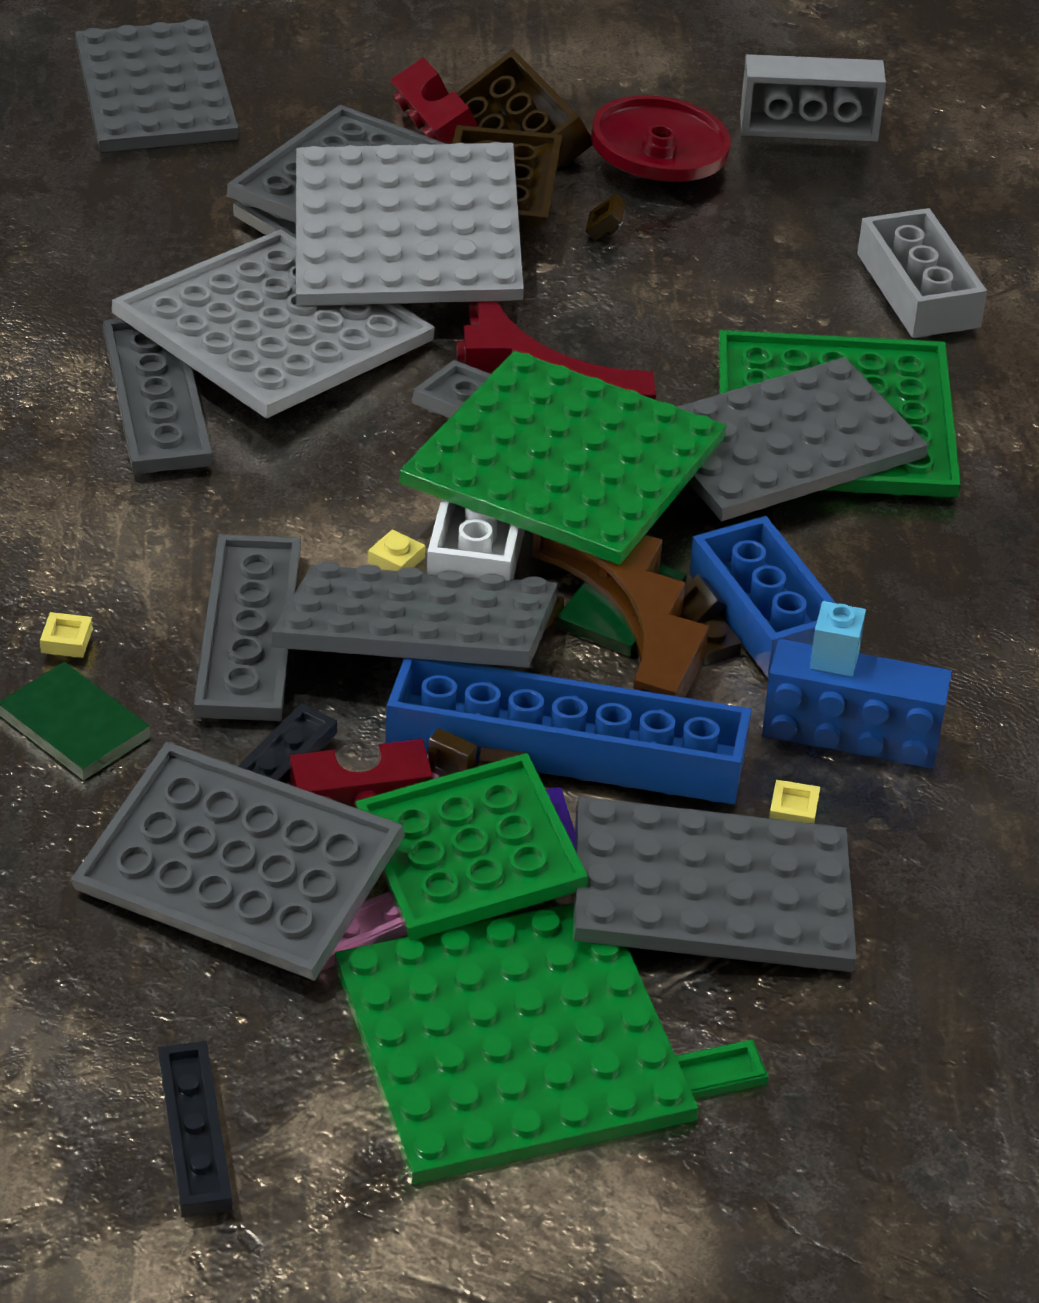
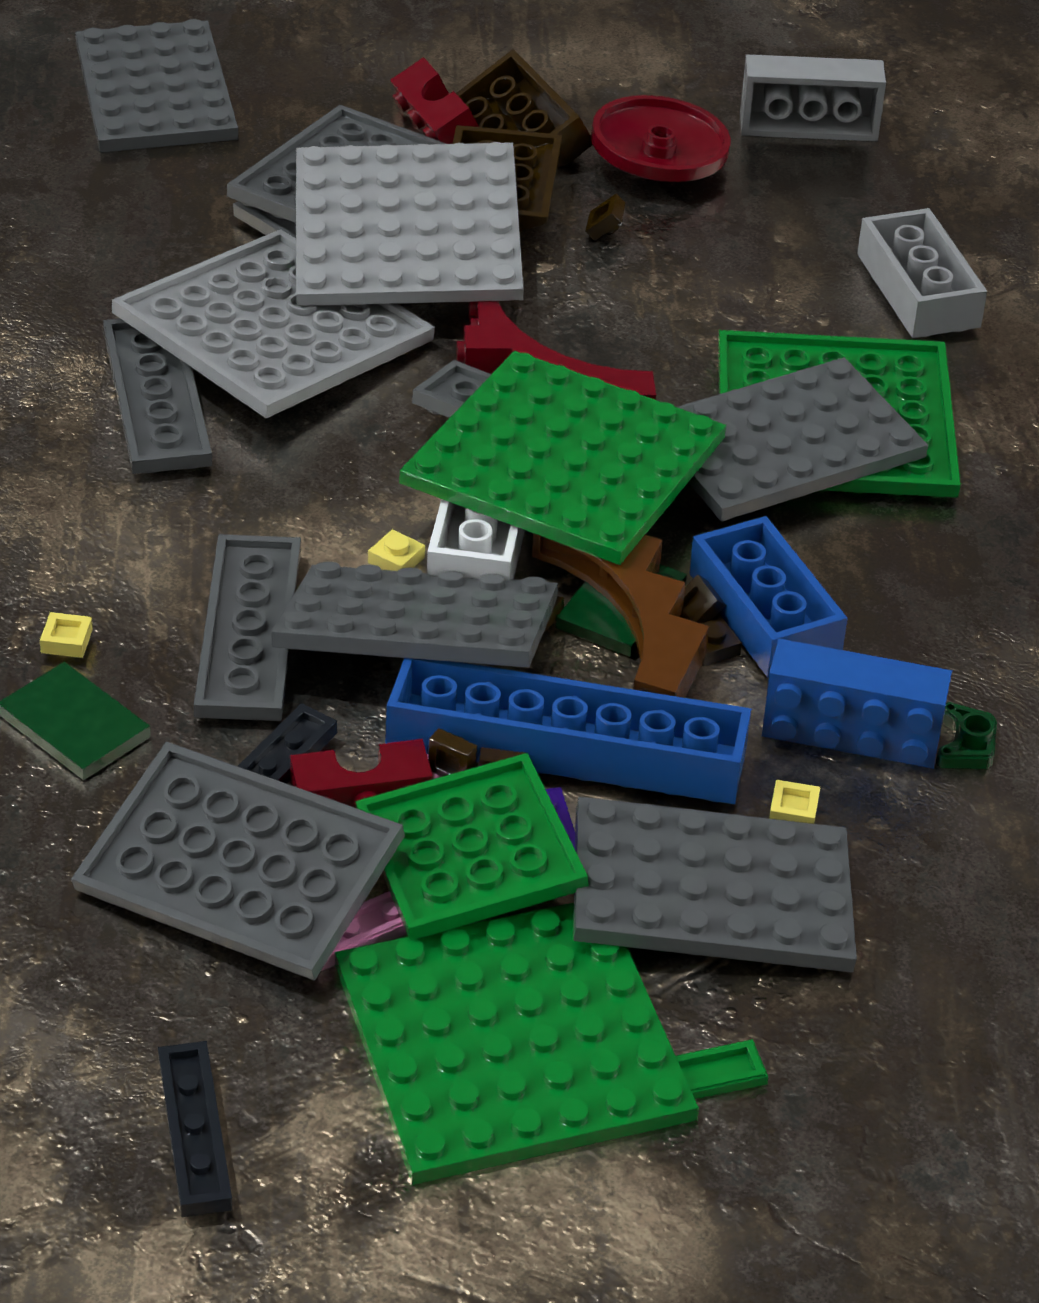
medium azure brick [809,601,866,677] -> none
none -> dark green piece [936,702,997,769]

